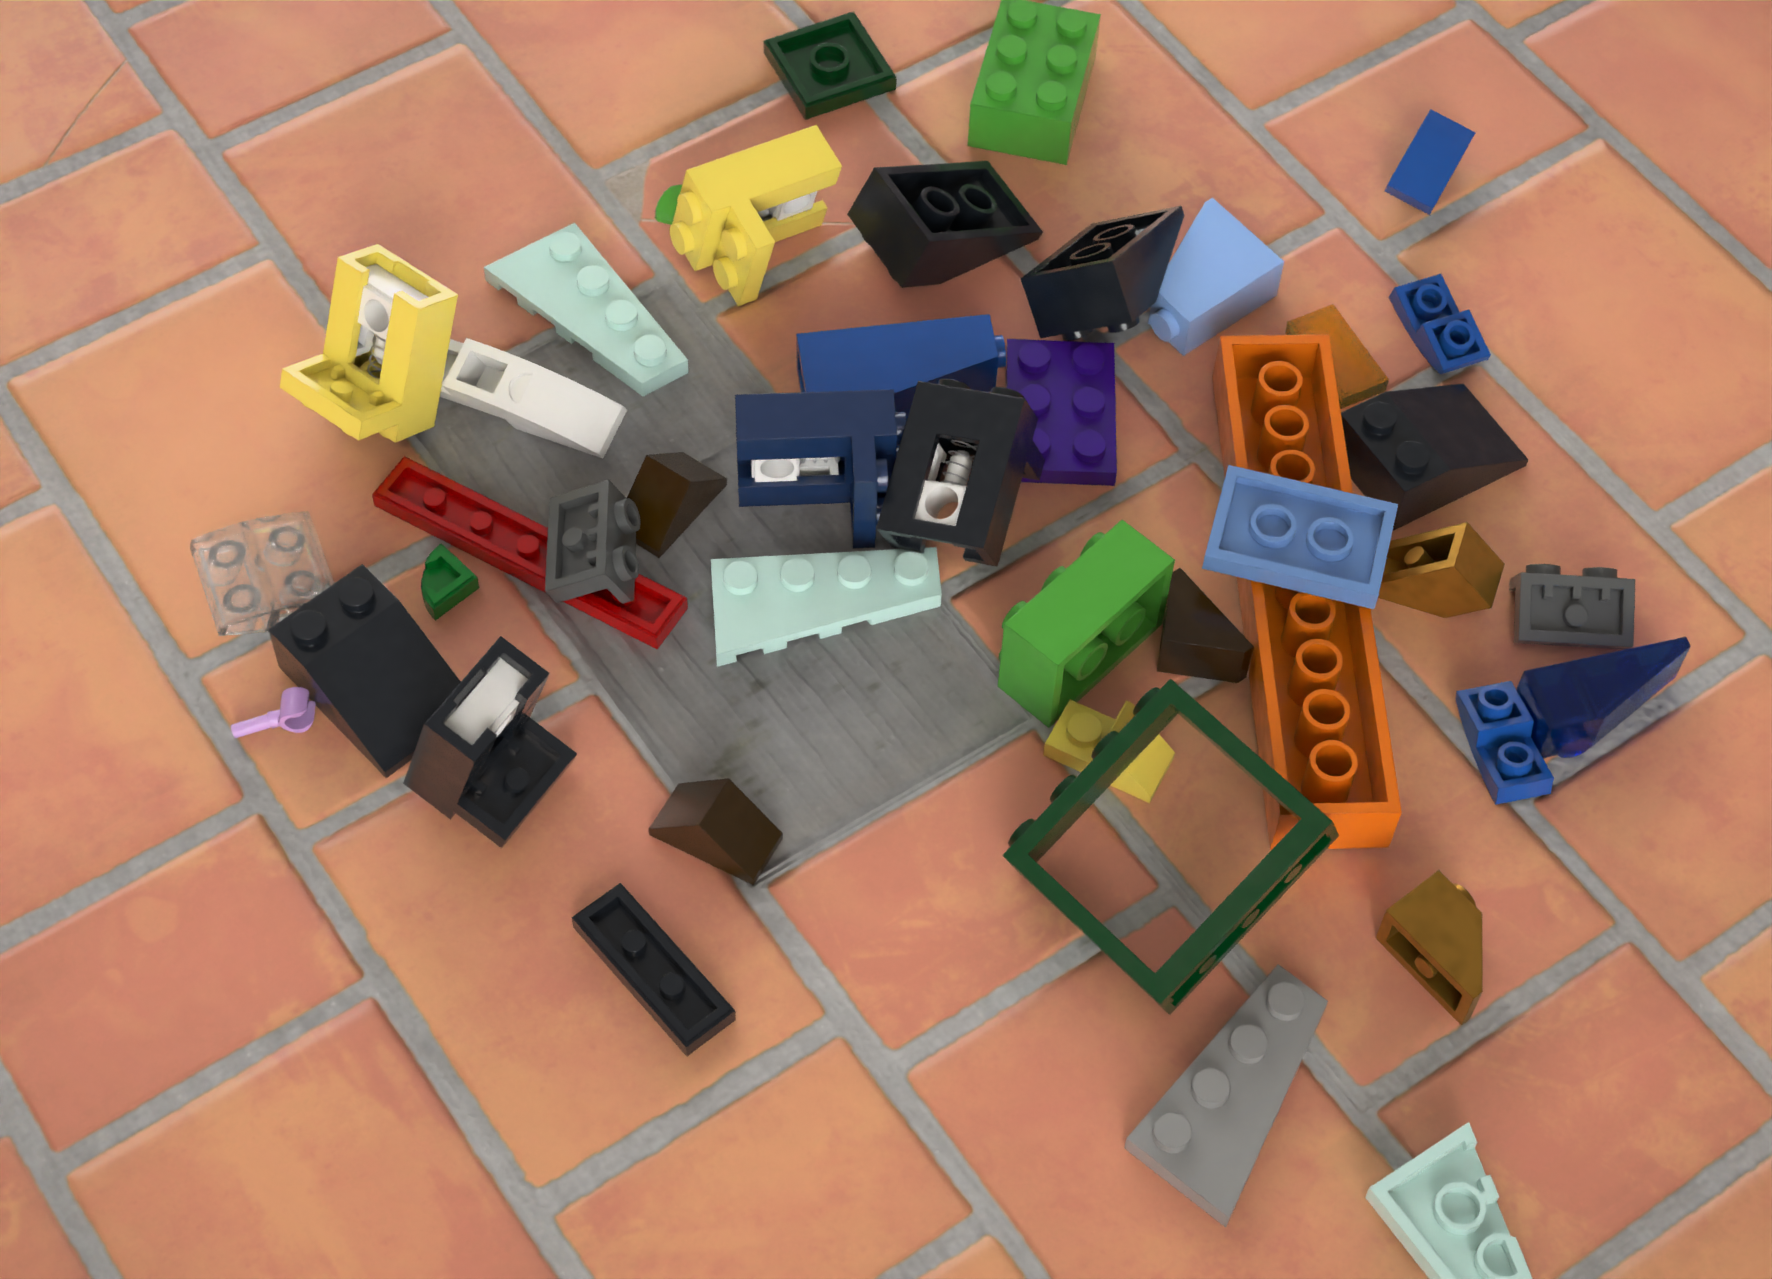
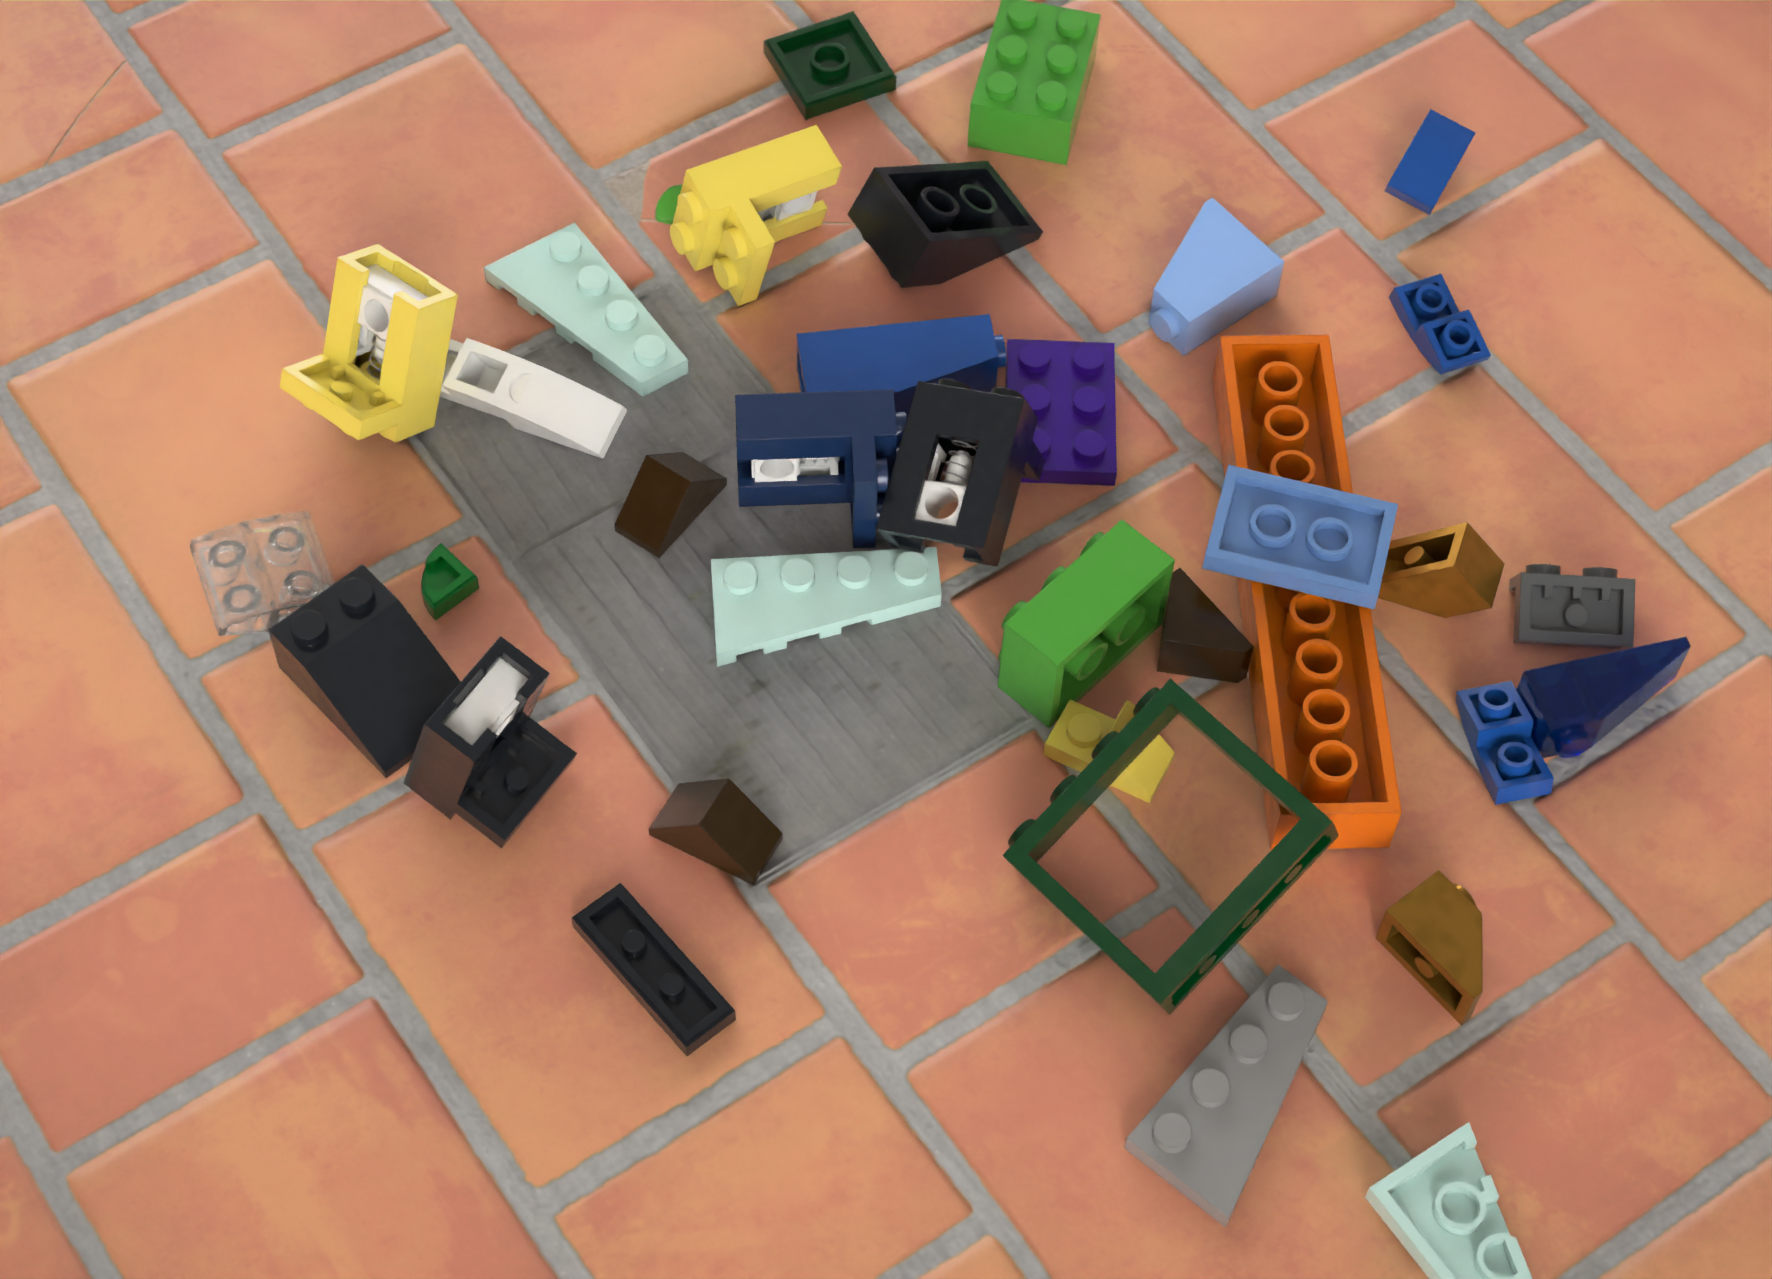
lavender hand [231,687,316,738] -> none
red tile [372,456,688,650] -> none
dark grey bracket [545,480,641,604] -> none
black slope [1021,206,1184,341] -> none
clear yellow tile [1285,304,1389,409] -> none
black slope [1341,384,1529,531] -> none

